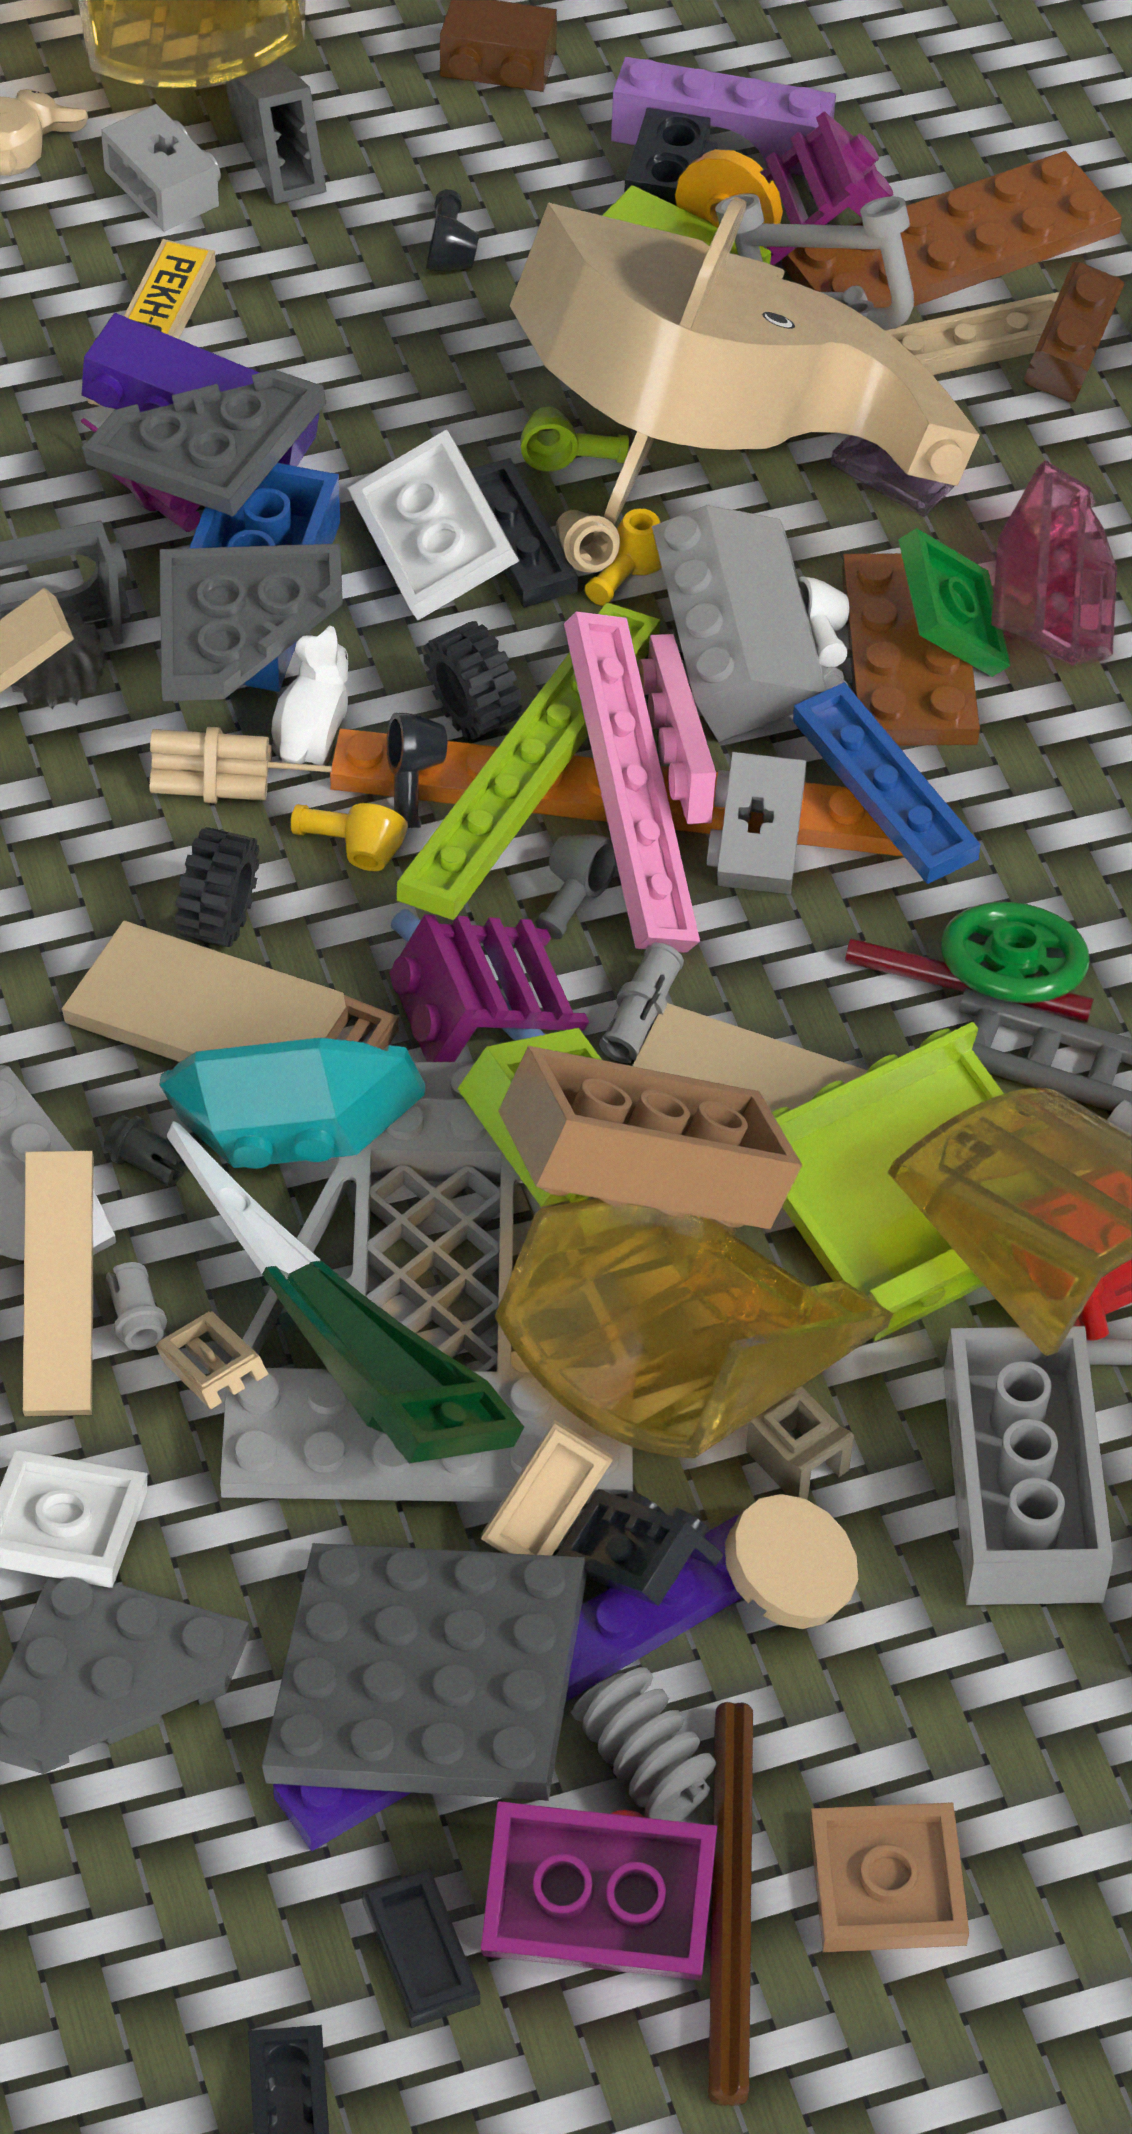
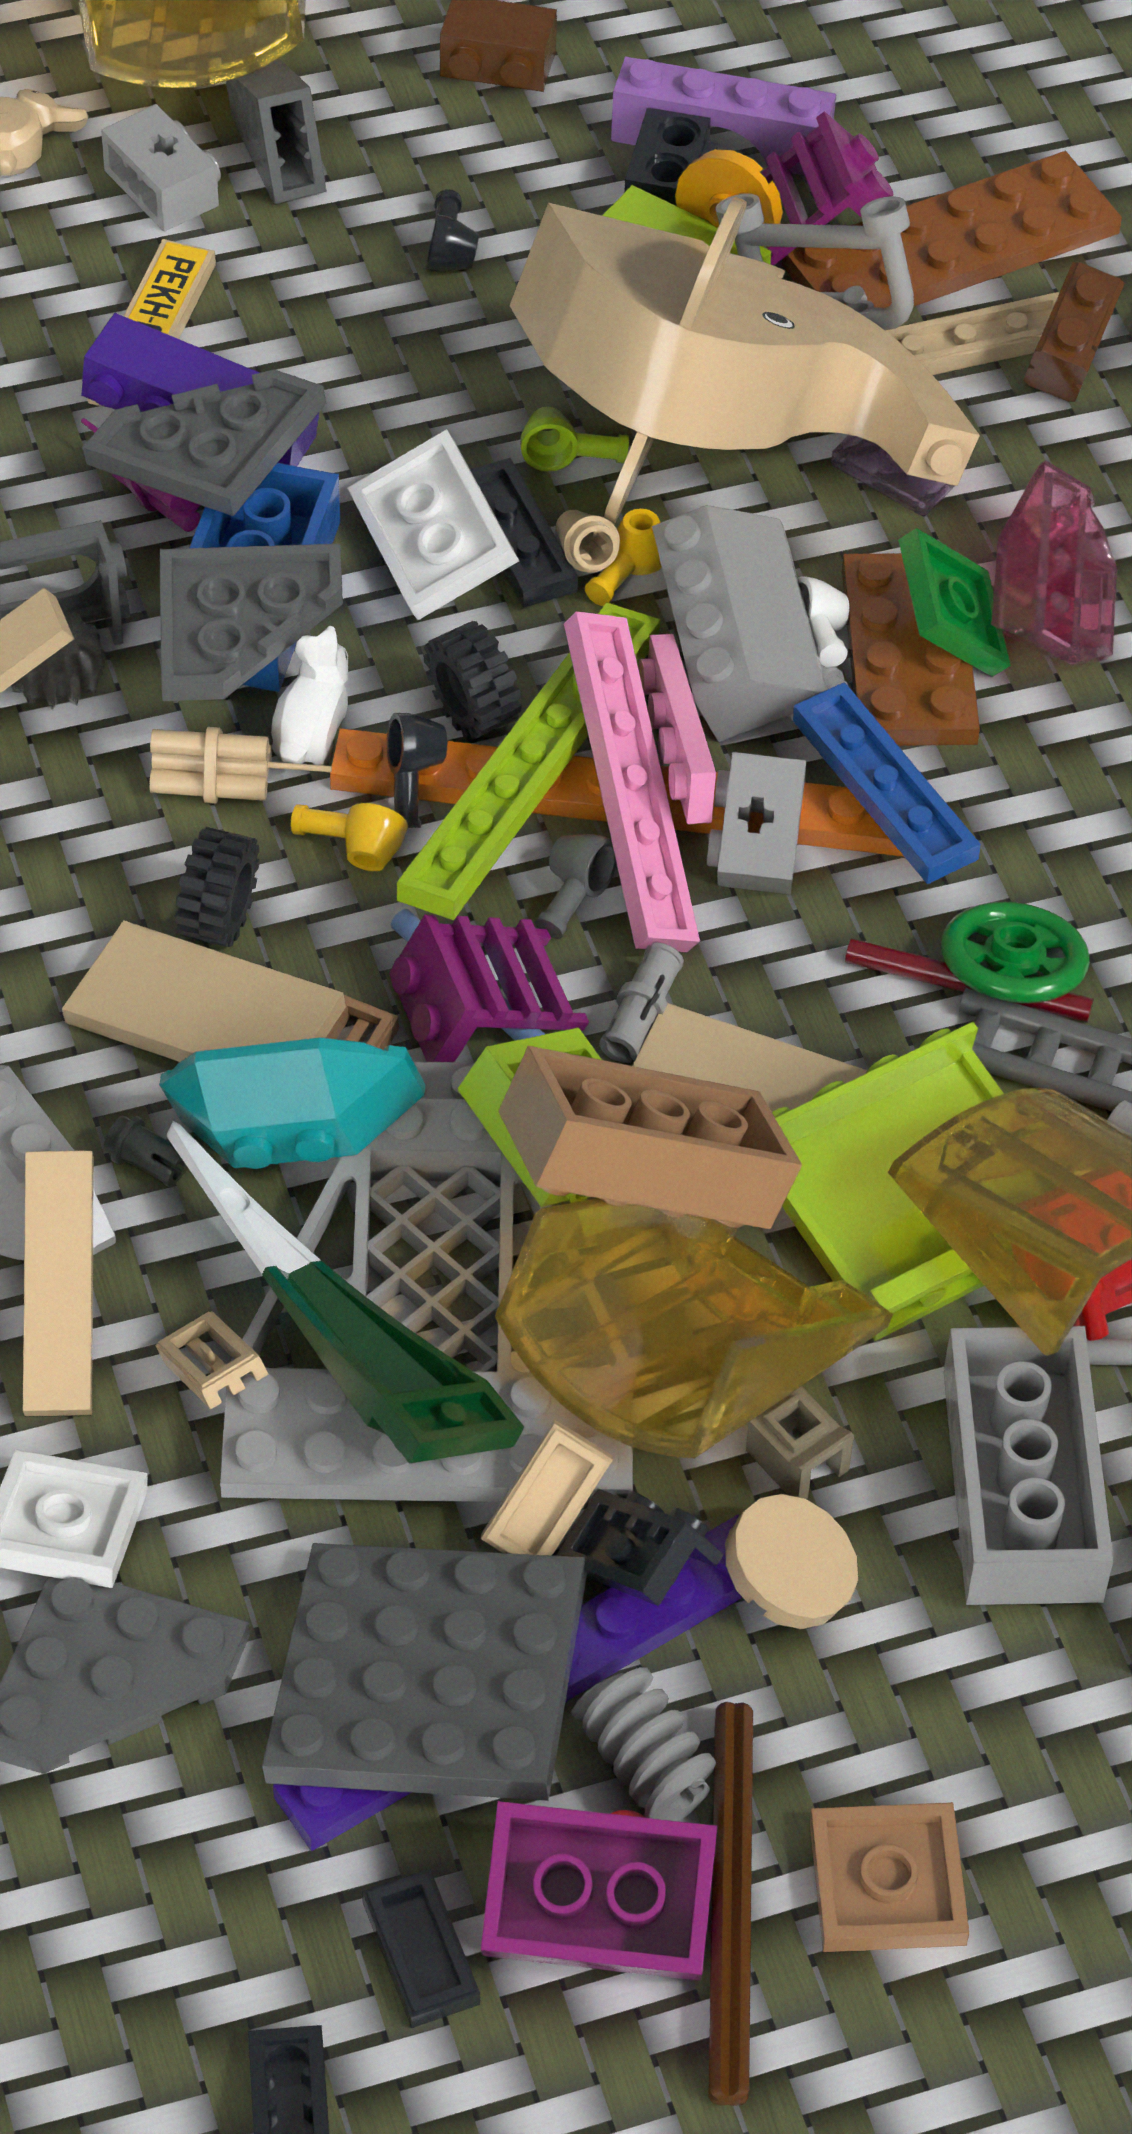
light grey pin [105,1262,167,1350] -> none

